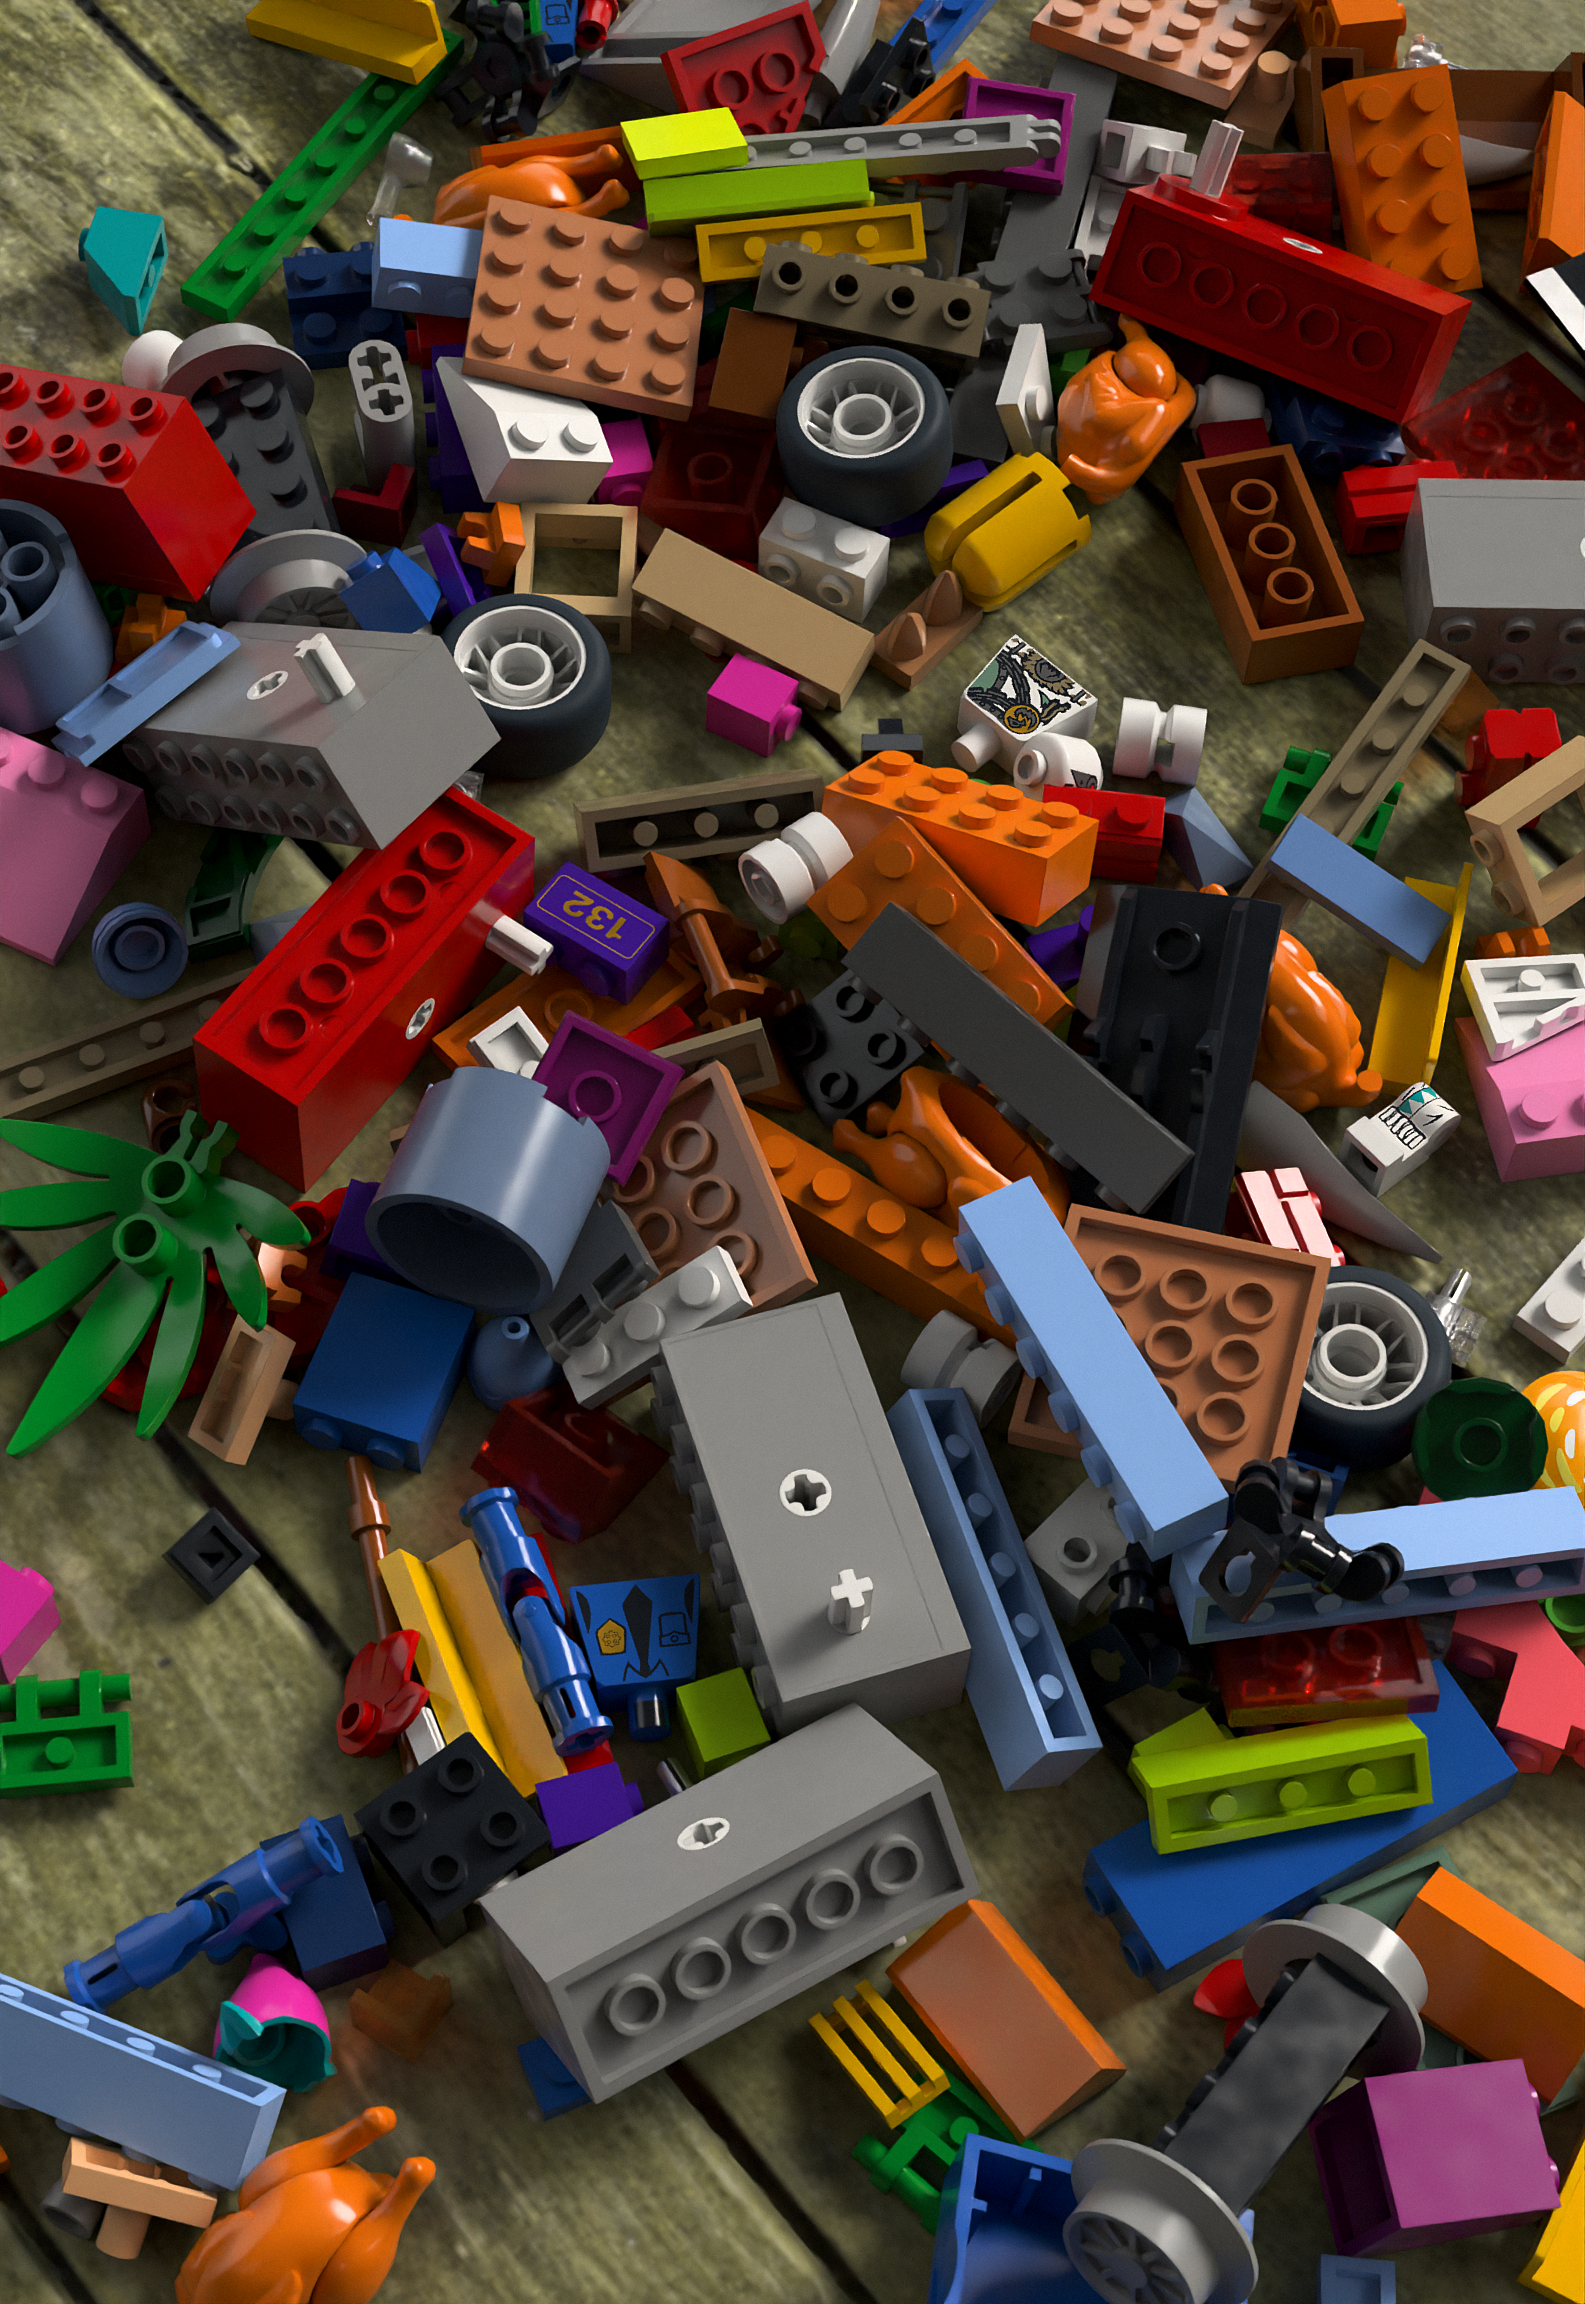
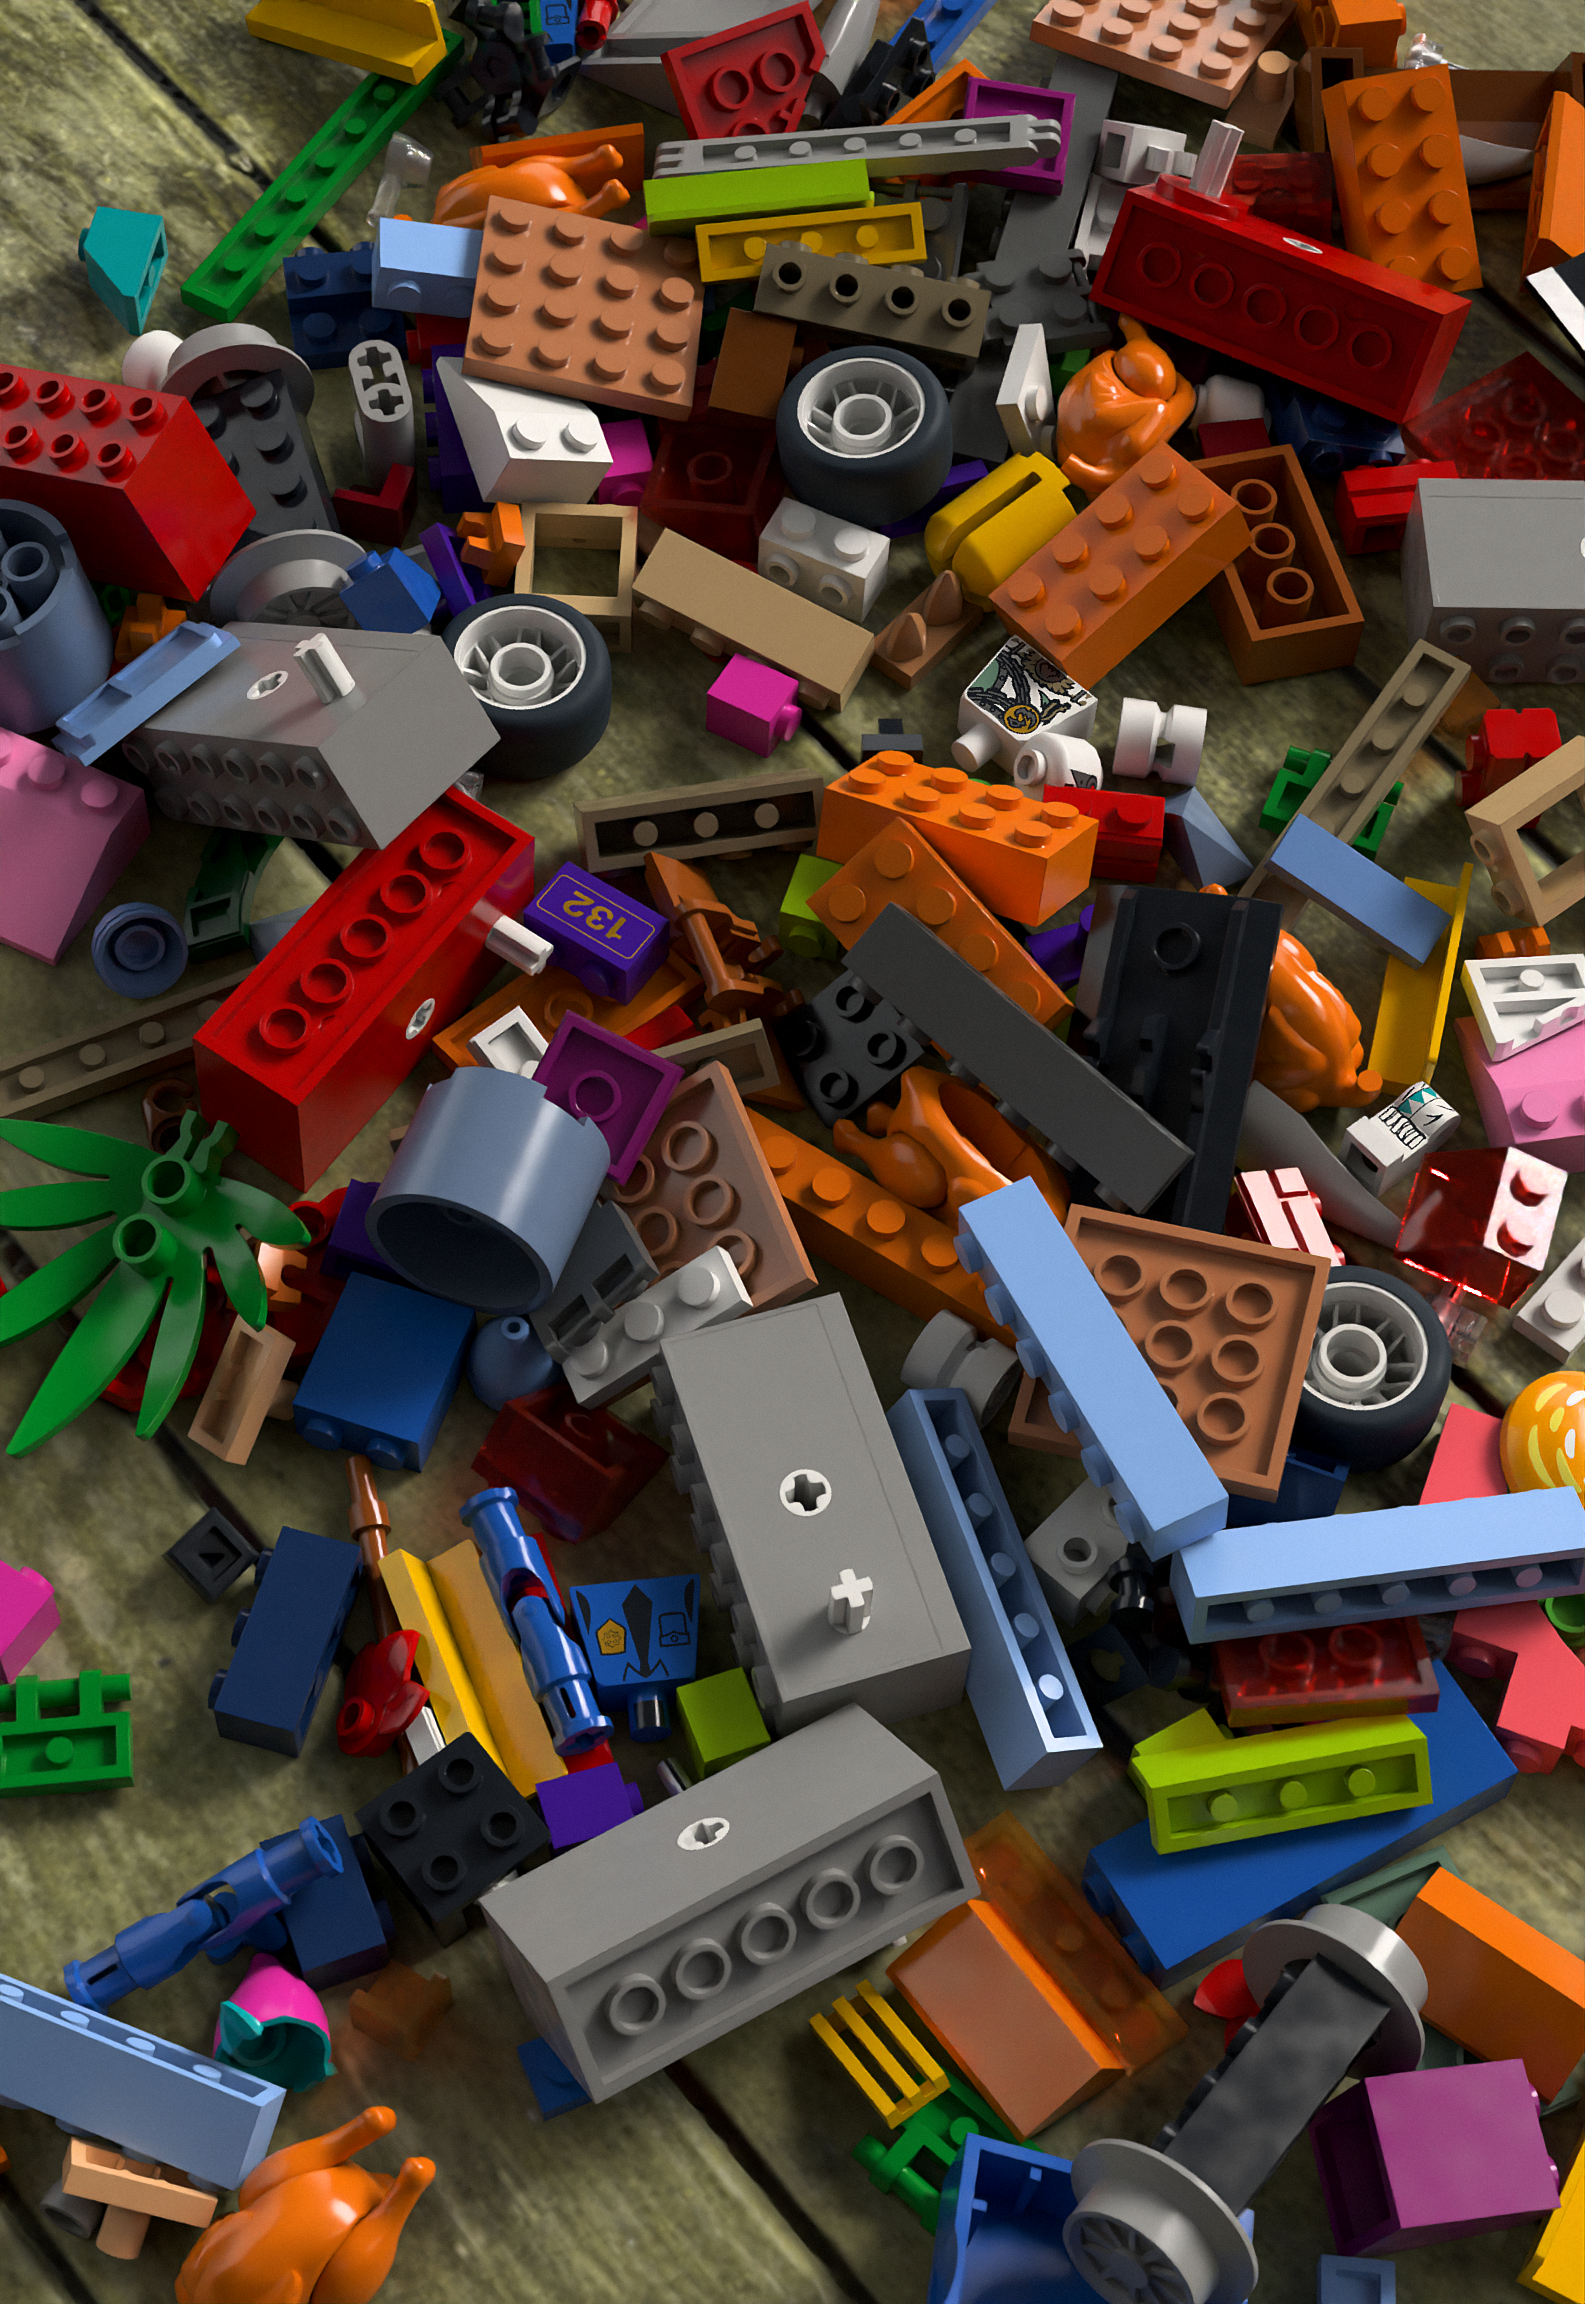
neon yellow tile [620,107,749,181] -> none
white wheel [738,812,854,925] -> none
black piece [1198,1457,1404,1624] -> none
dark green tile [1409,1377,1549,1502] -> none
none -> dark blue brick [208,1526,365,1758]
none -> clear orange plate [963,1809,1190,2080]
none -> orange brick [988,440,1254,691]
none -> clear red slope [1393,1146,1568,1310]

